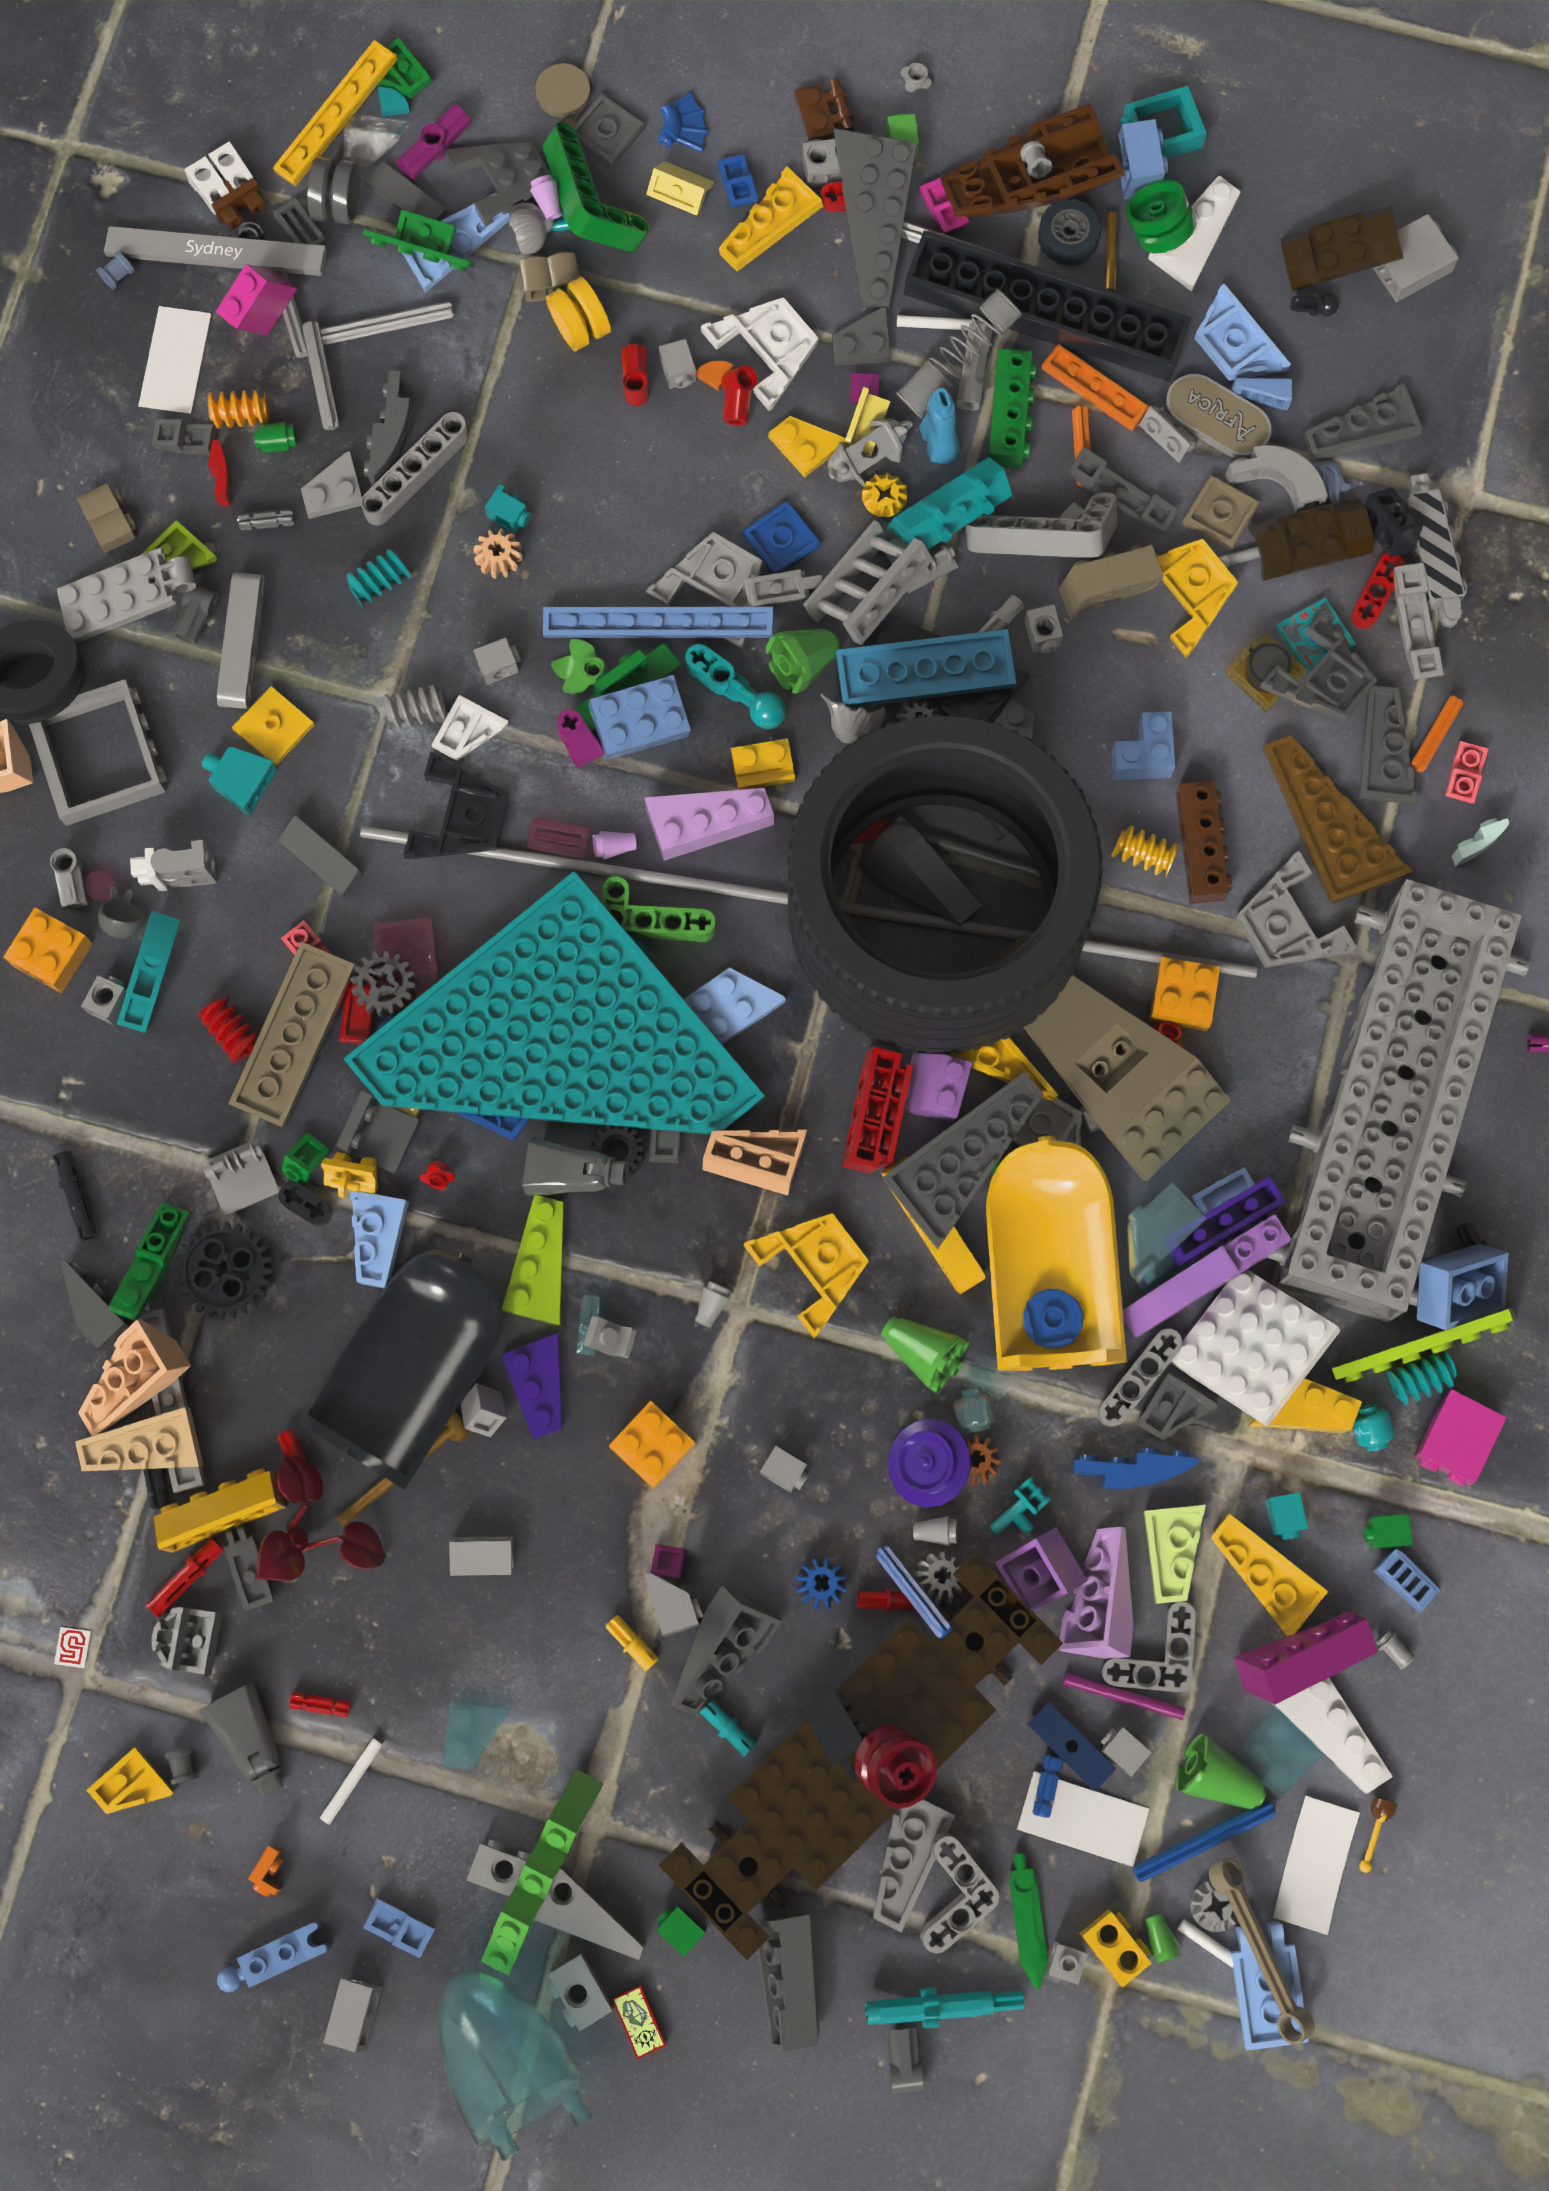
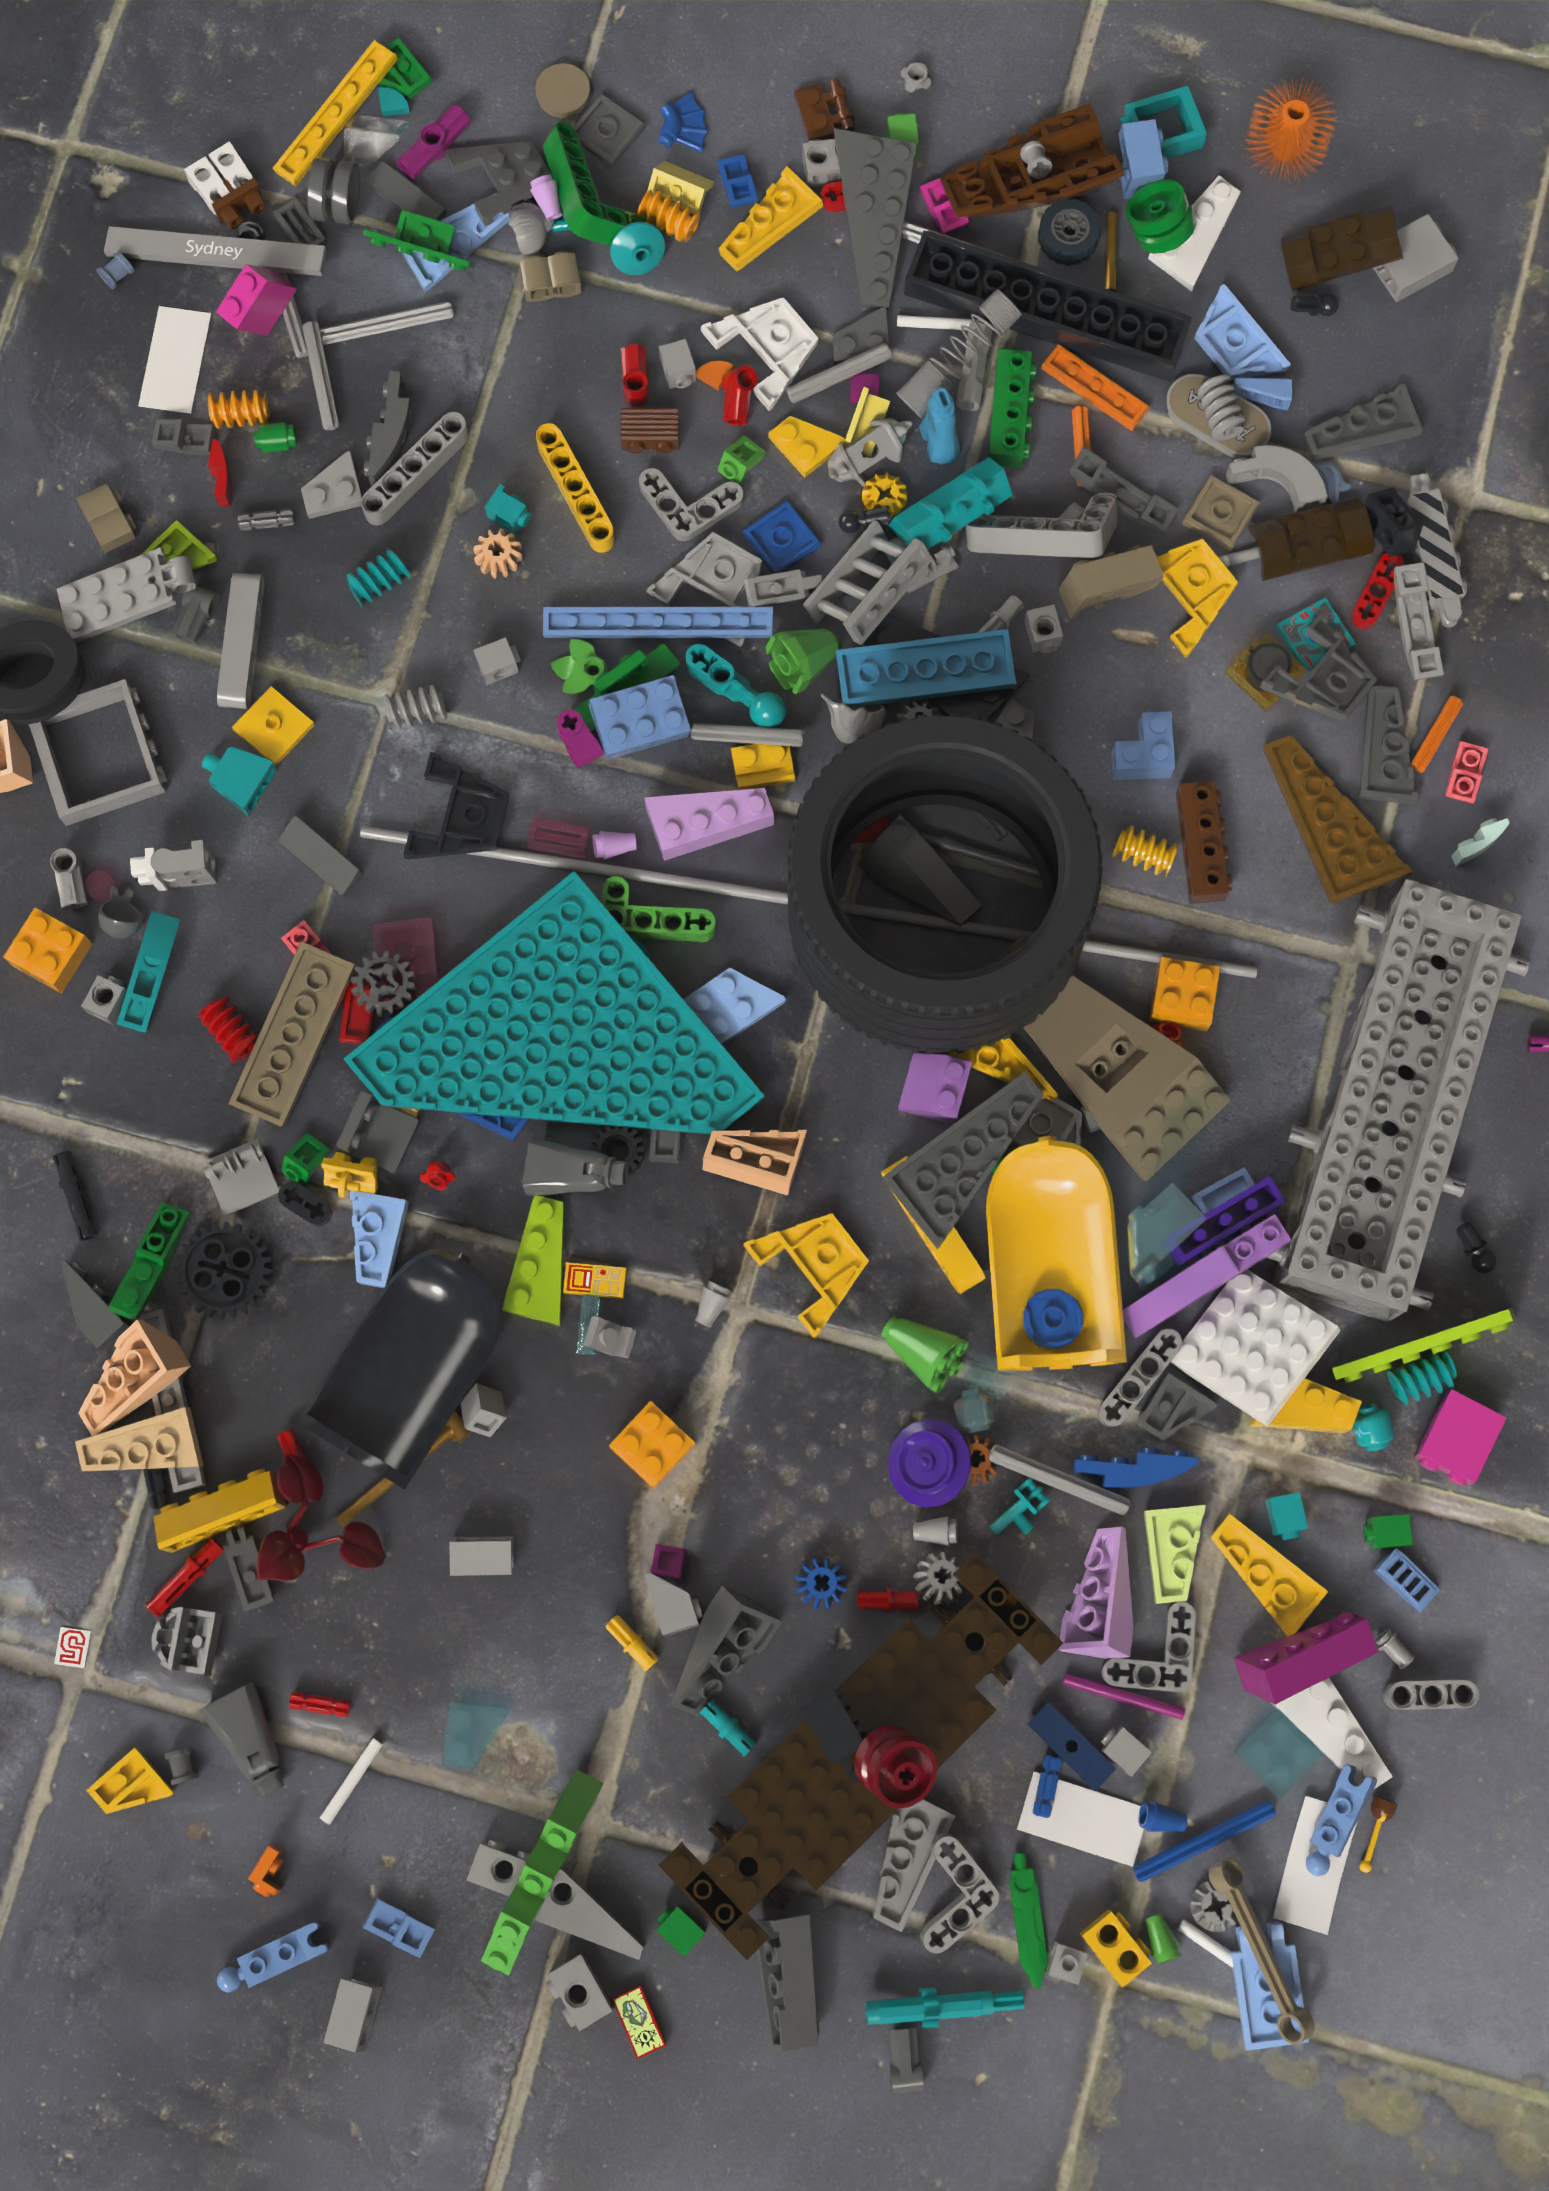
white wing [432,695,508,761] -> none
clear light blue windscreen [437,1971,593,2161] -> none
dark purple wing [501,1333,562,1440] -> none
yellow wheel [545,276,611,352] -> none
light grey brick [760,1446,809,1493] -> none
red brick [841,1047,913,1174] -> none
axle [876,1545,953,1639] -> none
medium lavender slope [995,1527,1088,1612] -> none
light grey hinge [1139,405,1197,463] -> none
bright green cone [1175,1734,1266,1809] -> none
light grey wing [1236,851,1357,968] -> none
medium blue brick [1417,1244,1509,1330] -> none
none -> yellow beam [536,423,615,553]
none -> yellow tile [563,1262,626,1299]
none -> teal dish [610,222,665,275]
none -> reddish brown brick [621,408,679,454]
none -> light orange piece [637,189,701,243]
none -> light grey beam [639,468,743,541]
none -> light grey axle [691,723,805,747]
none -> bright green bracket [718,435,766,485]
none -> light grey axle [786,343,892,403]
none -> black axle [838,507,891,534]
none -> light grey axle [989,1444,1130,1515]
none -> blue cone [1138,1800,1187,1832]
none -> light grey piece [1197,374,1245,441]
none -> orange piece [1244,77,1337,184]
none -> medium blue plate [1305,1764,1377,1876]
none -> light grey beam [1383,1680,1479,1710]

